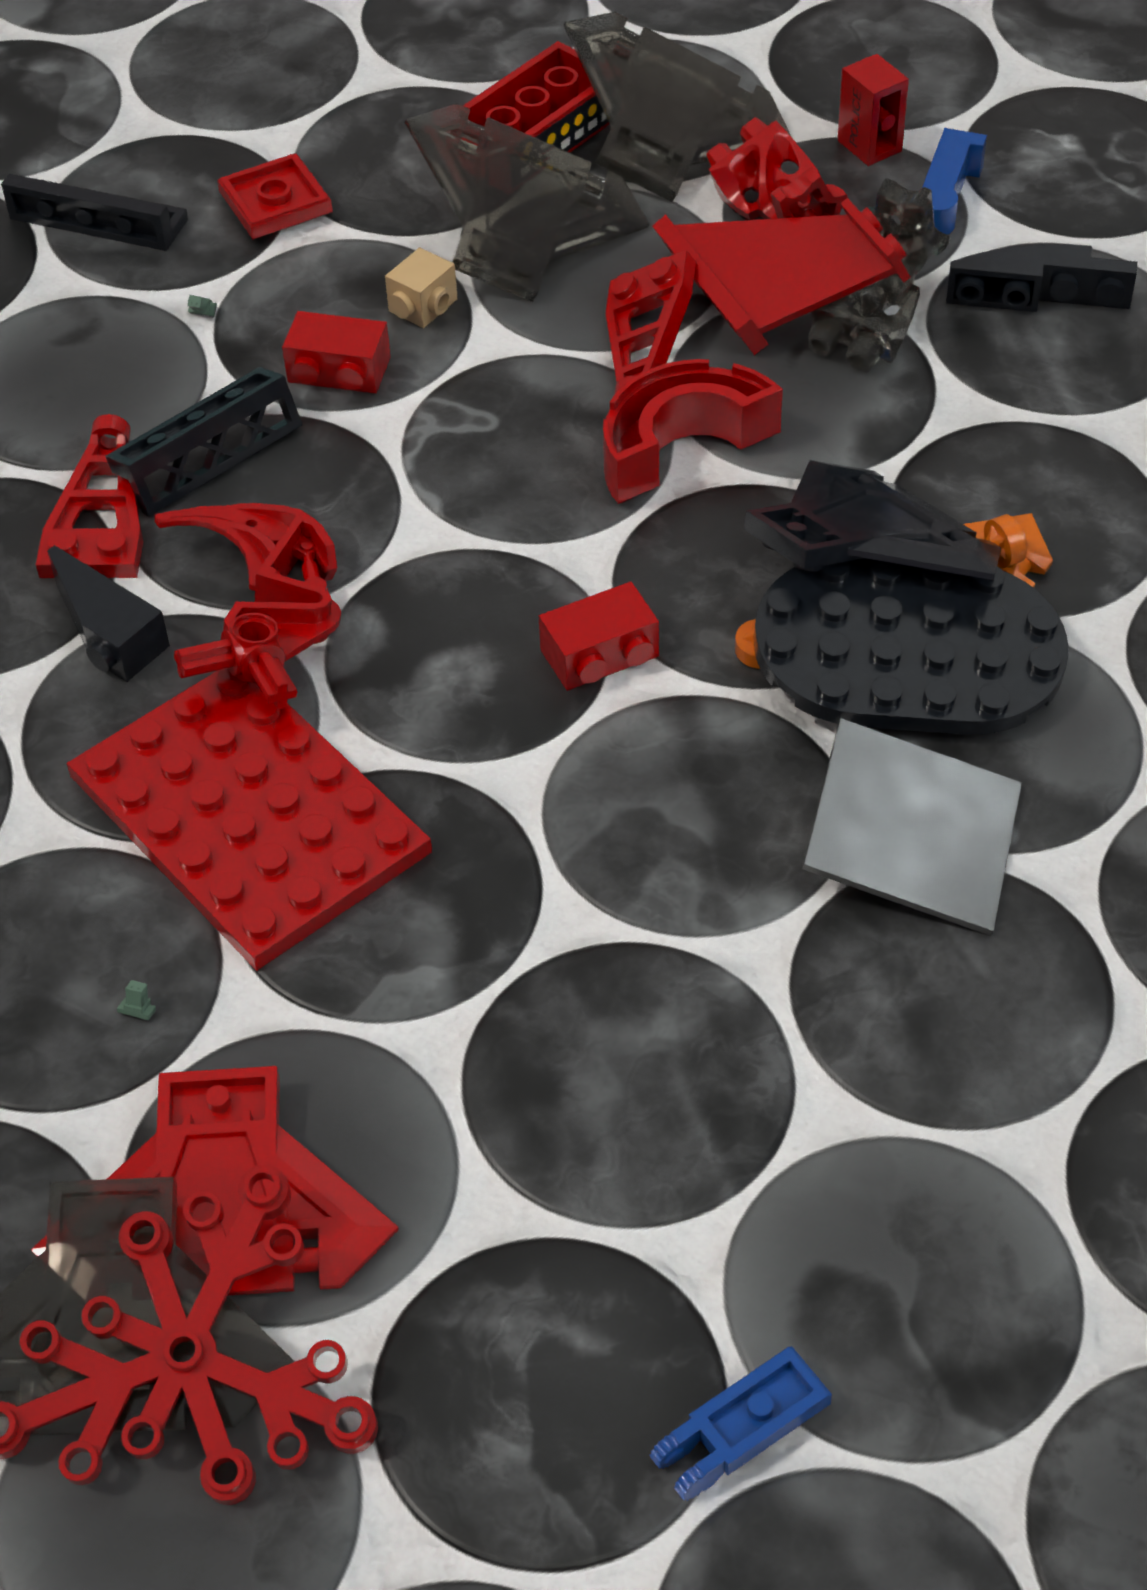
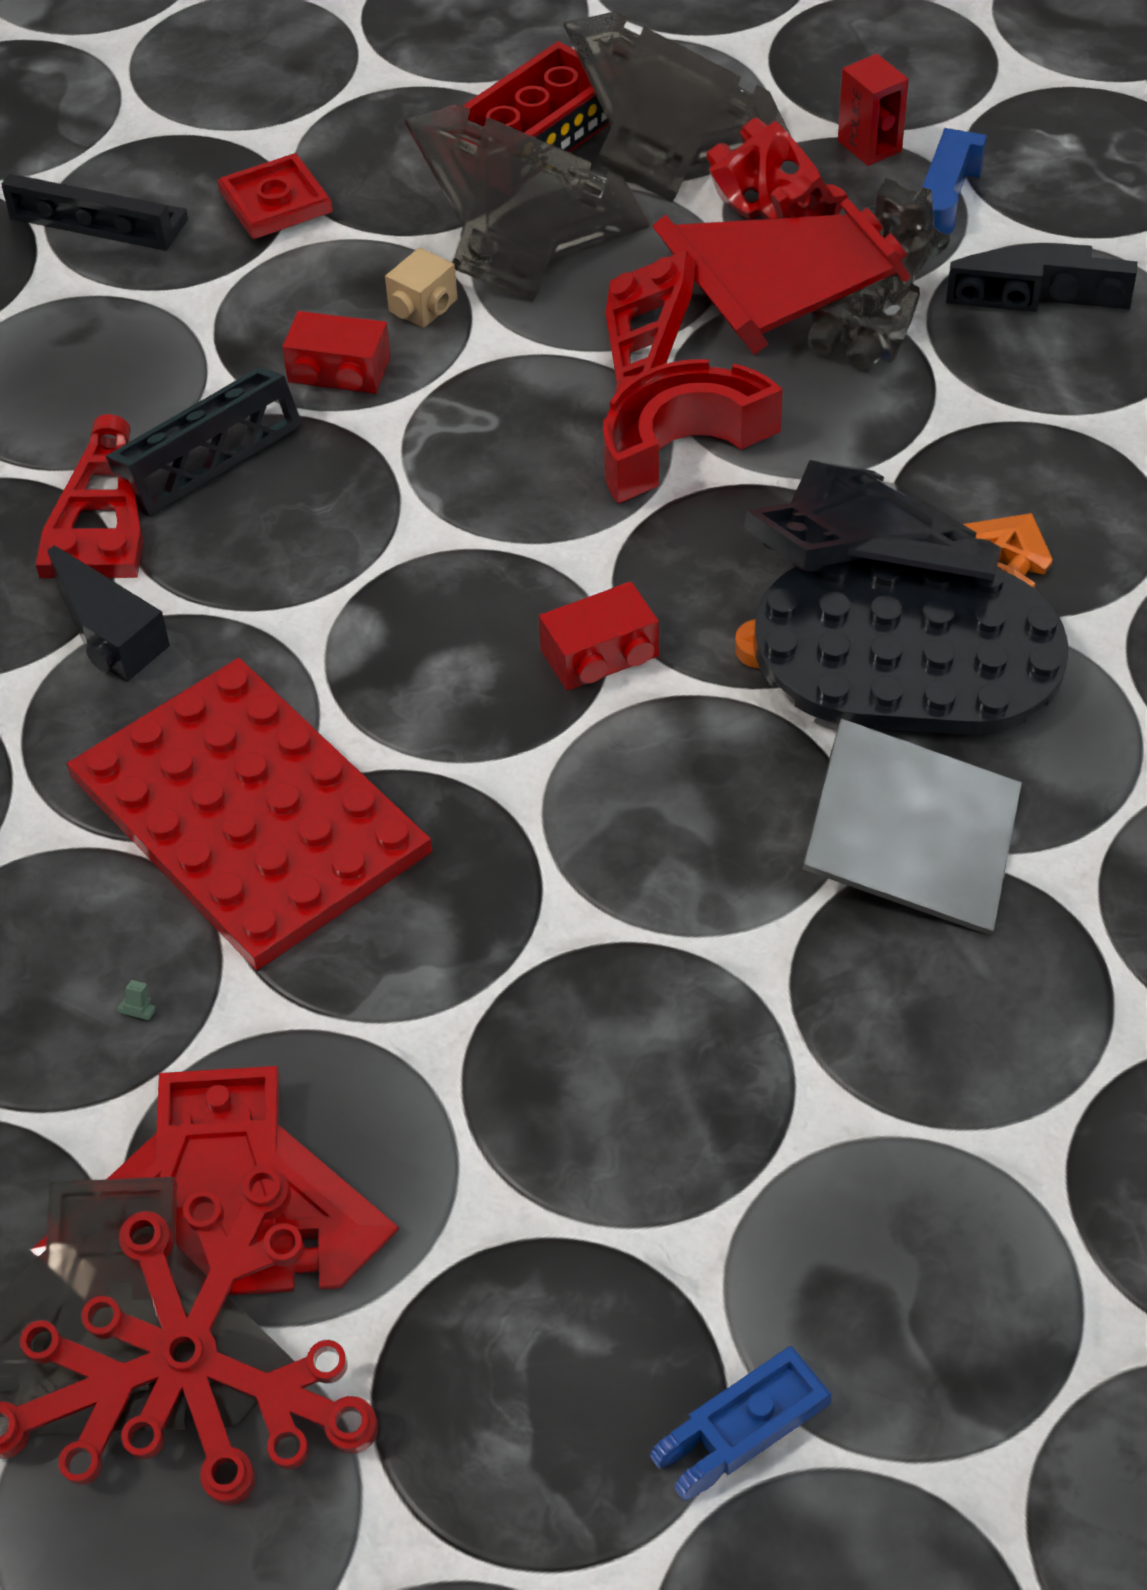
red piece [155,503,342,709] -> none
sand green piece [187,295,217,317] -> none
orange tile [984,514,1027,568] -> none

